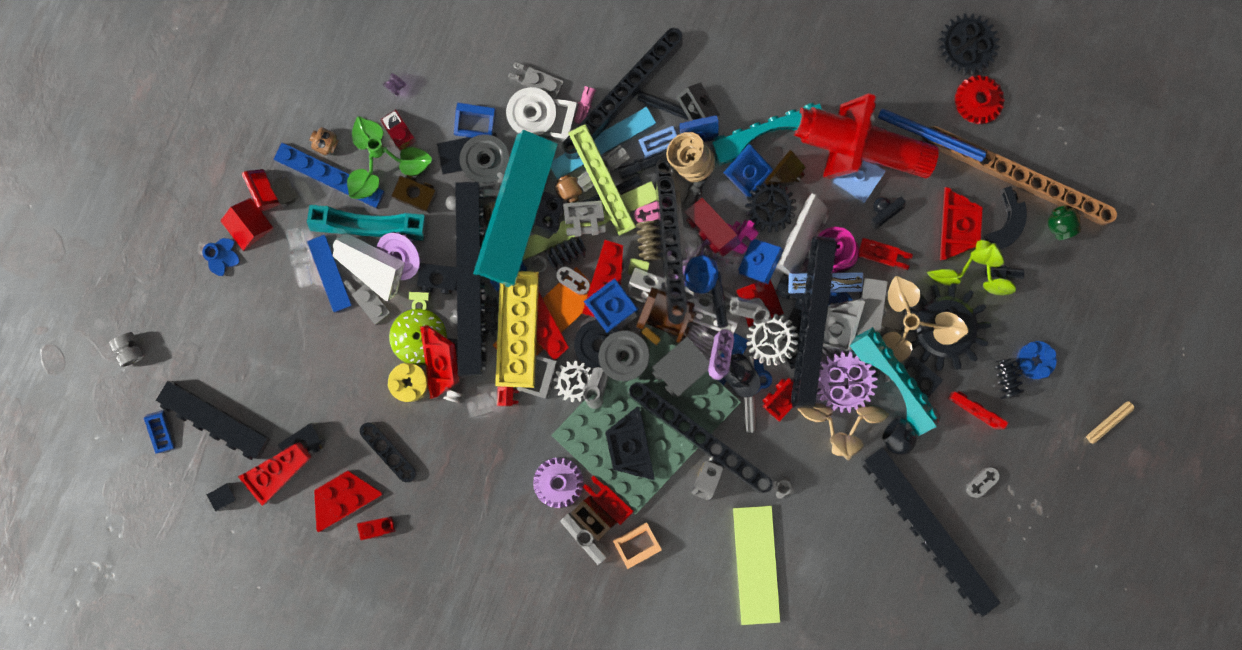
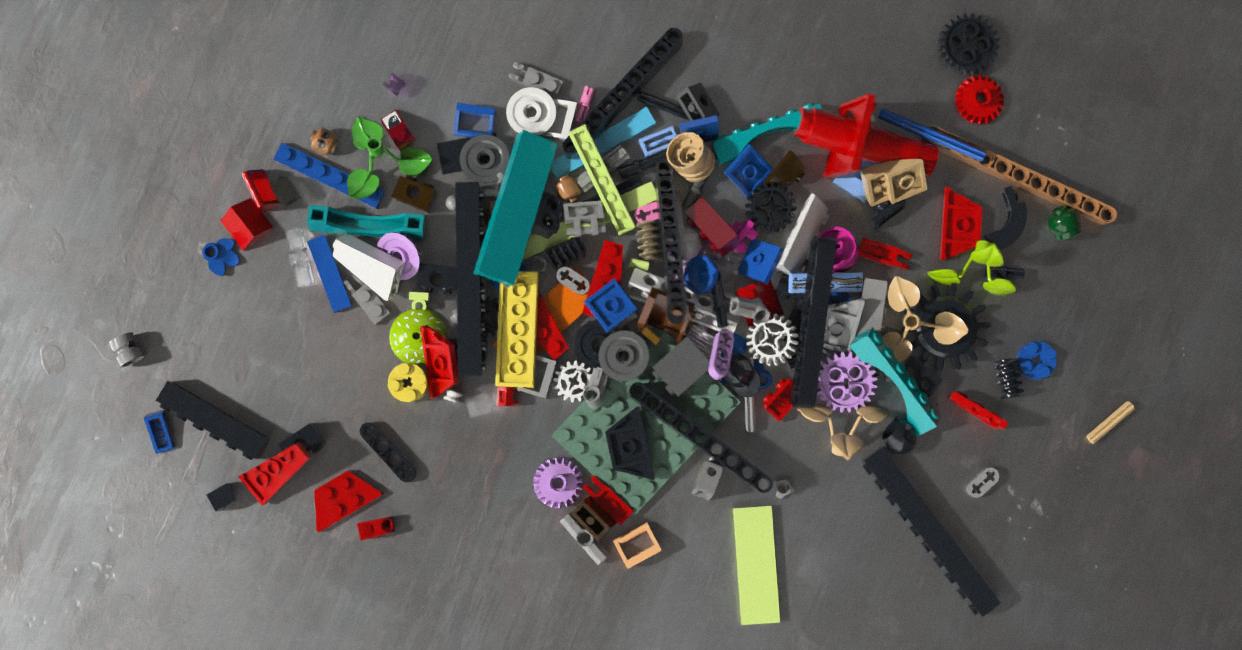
none -> tan slope [860,159,927,207]

